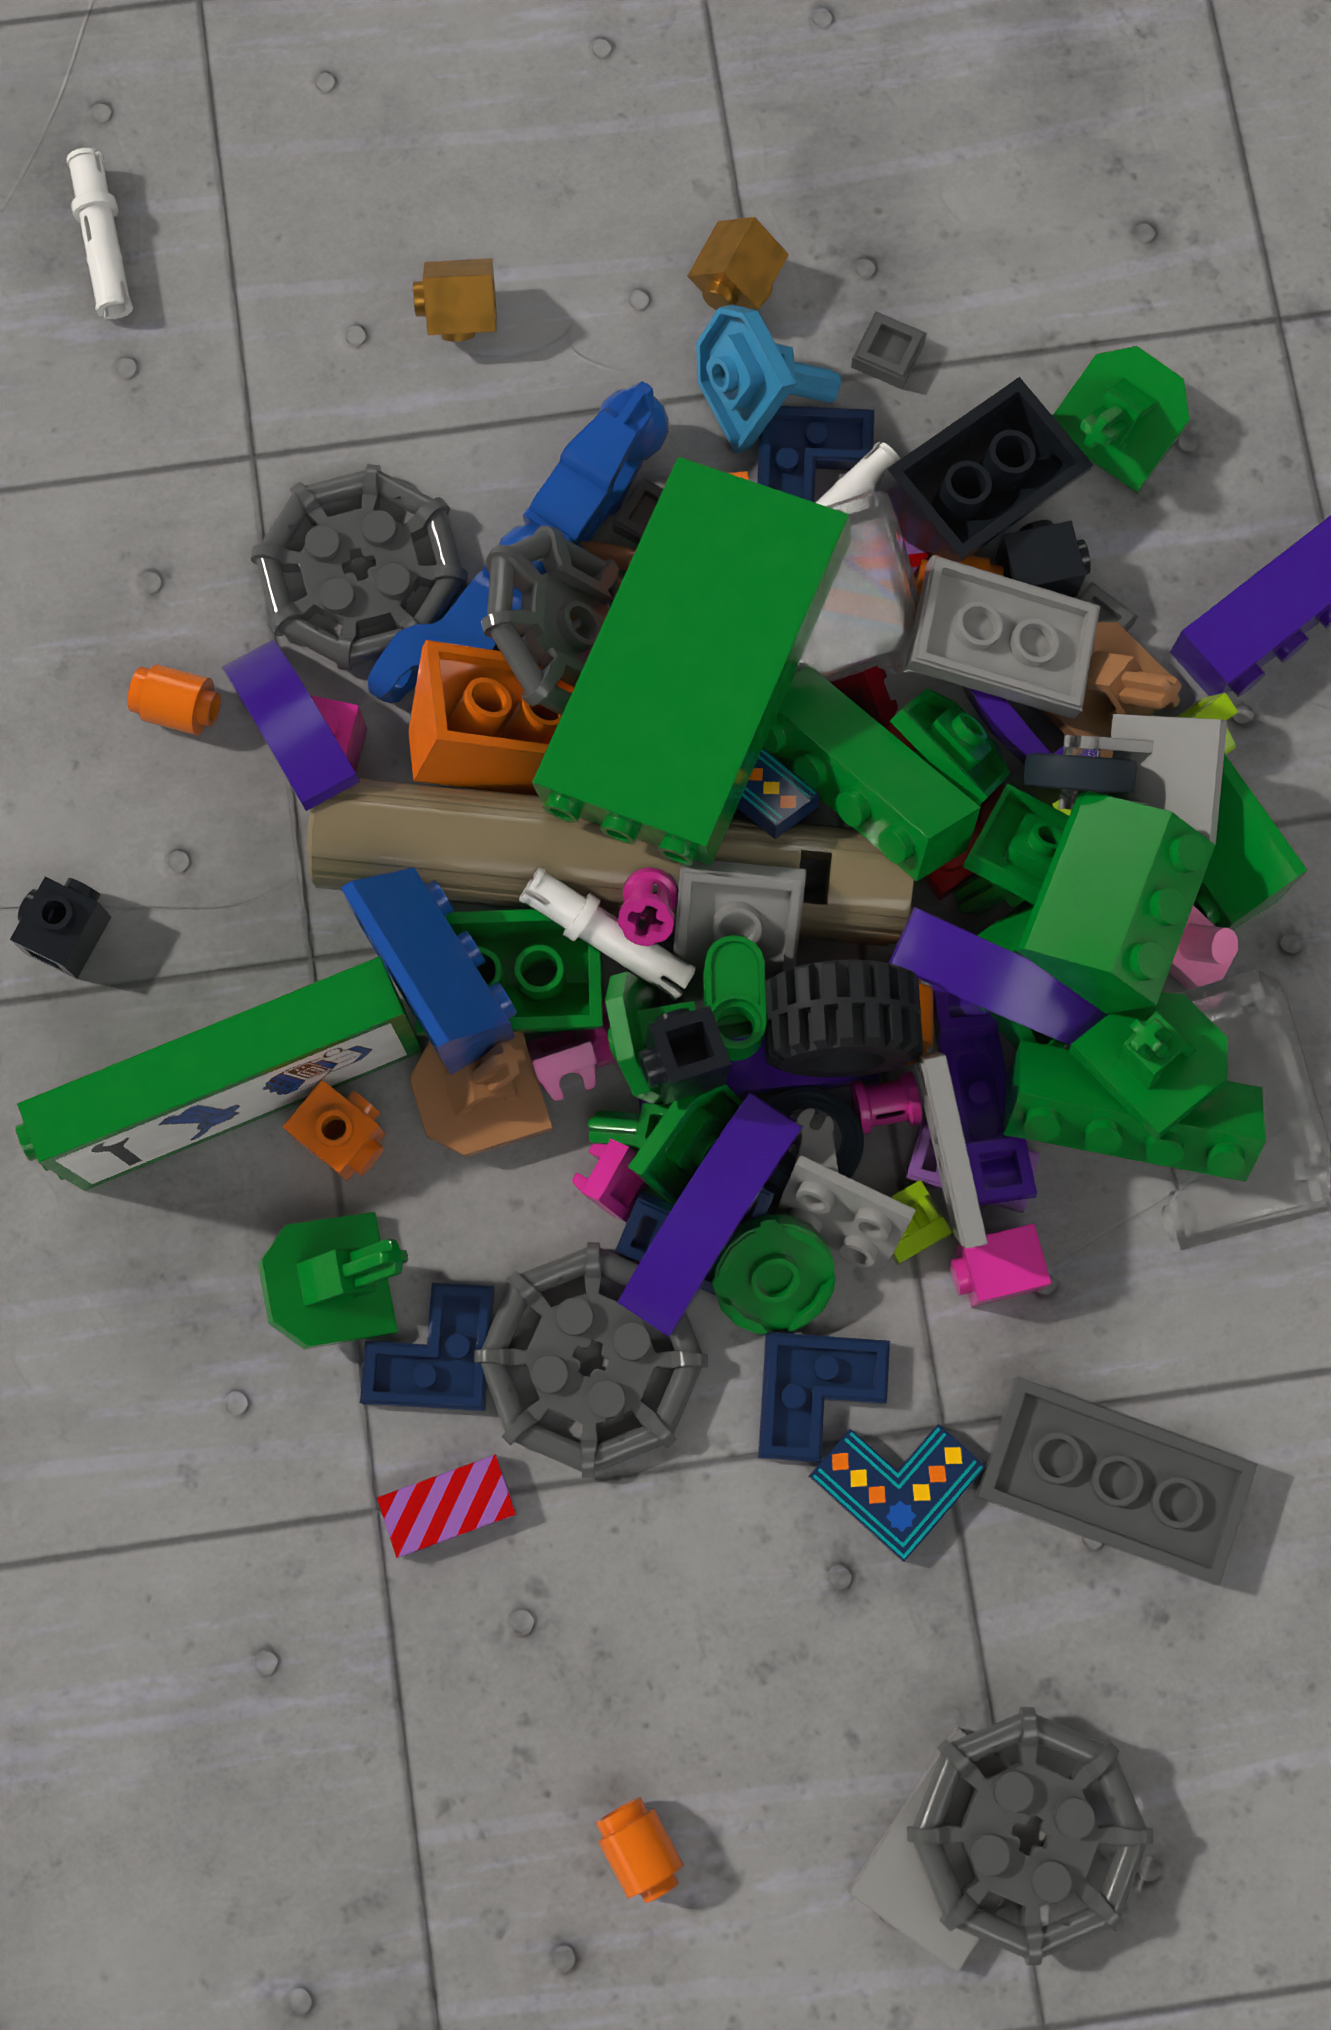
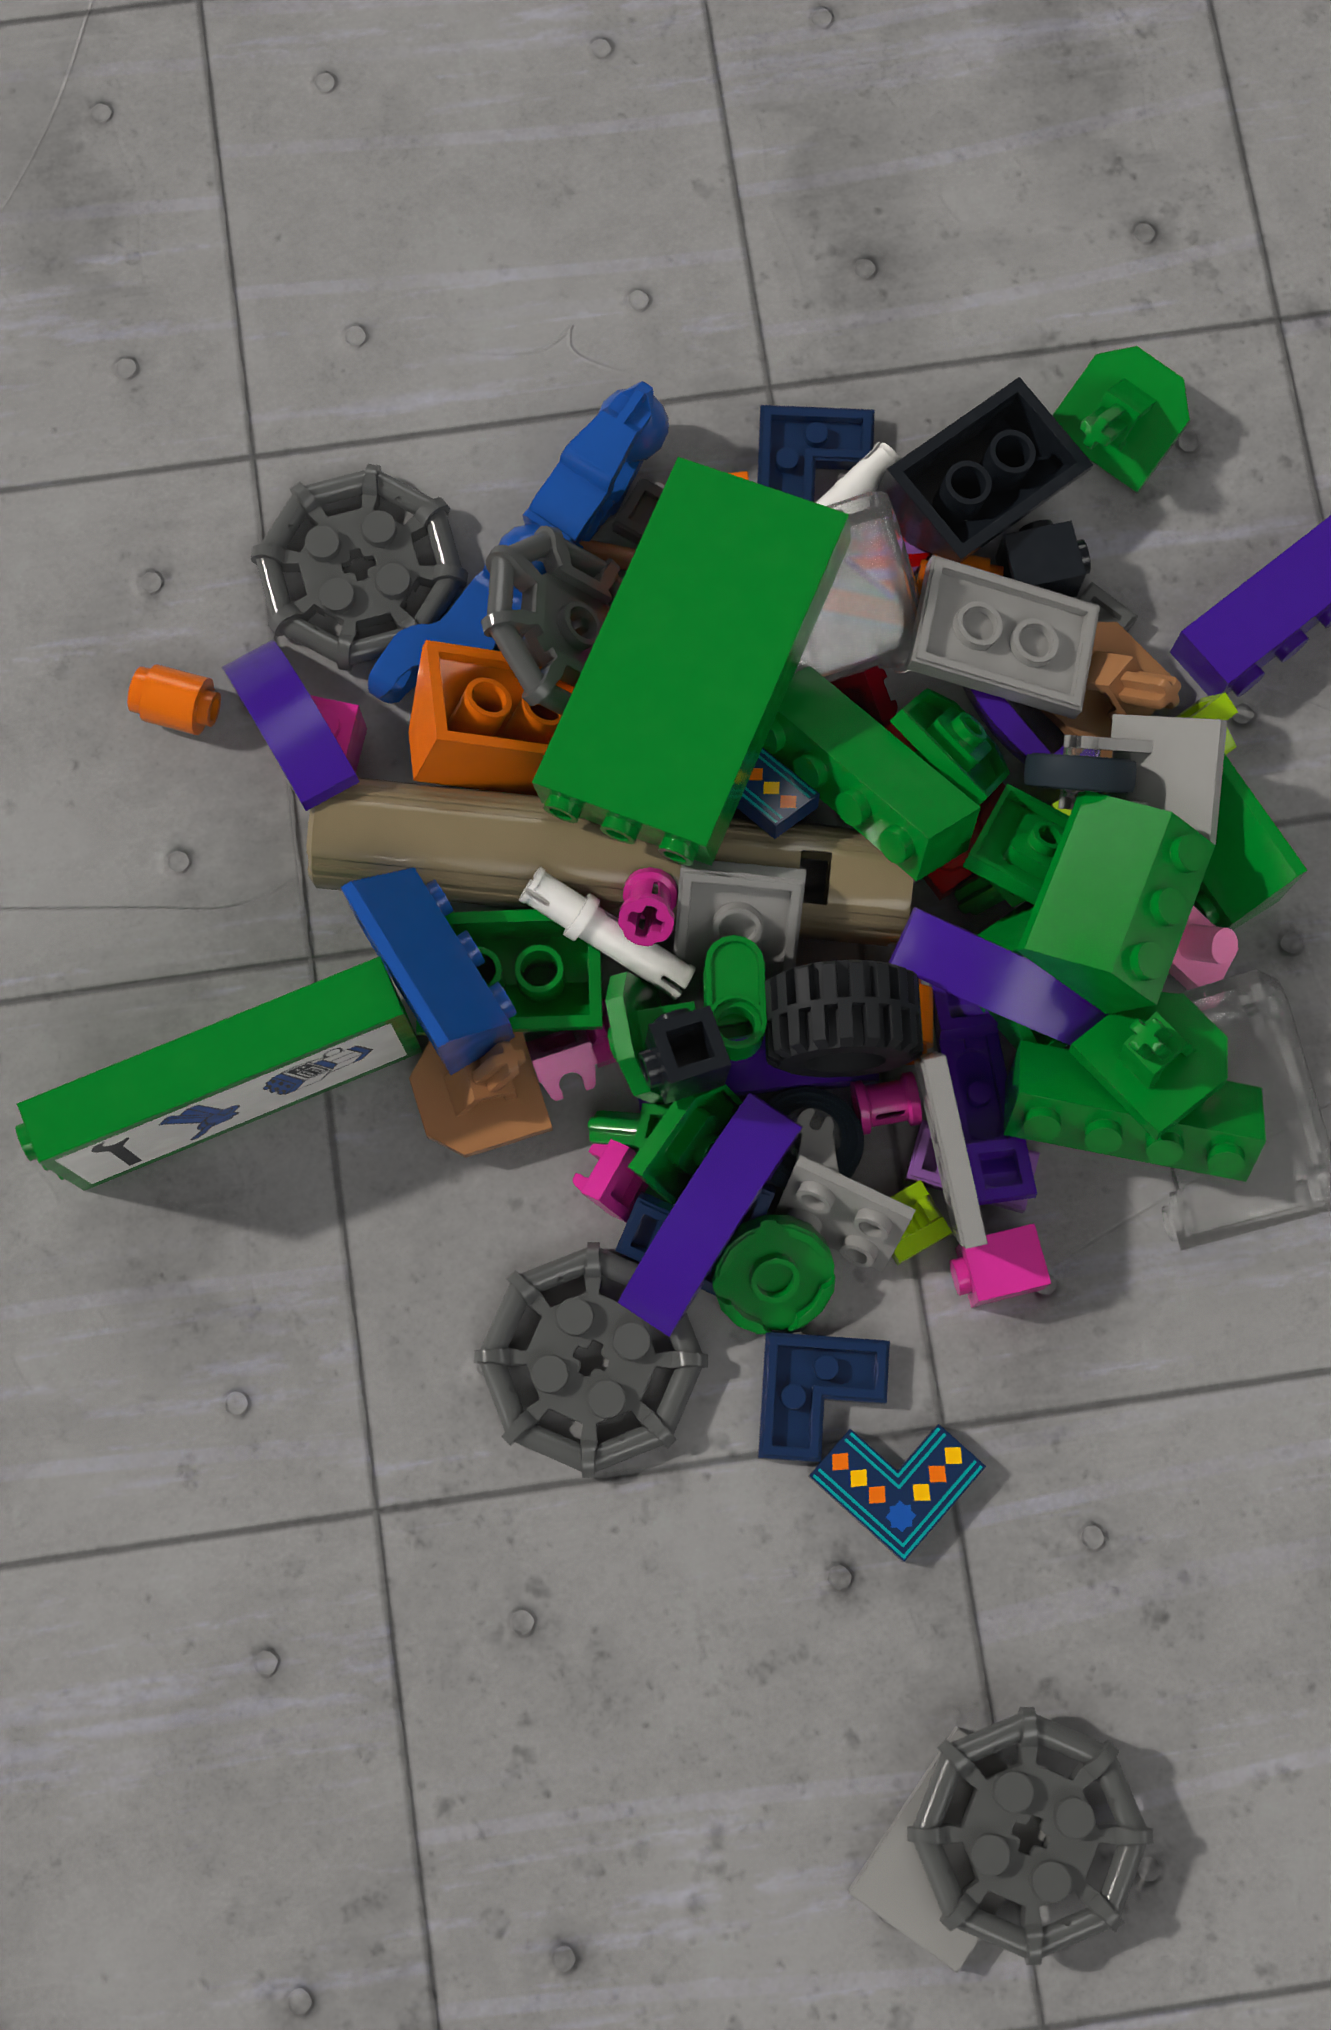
black brick [10,876,111,979] -> none
white pin [66,148,133,319] -> none
green piece [258,1212,408,1350] -> none
orange brick [283,1080,386,1182] -> none
dark blue tile [360,1282,495,1412] -> none
tile [376,1454,517,1558] -> none
pearl gold brick [413,258,497,342] -> none
orange brick [596,1796,684,1904] -> none
pearl gold brick [687,217,789,310] -> none
dark azure piece [696,305,841,454] -> none
dark grey tile [851,311,927,389] -> none
dark grey plate [975,1377,1258,1586] -> none

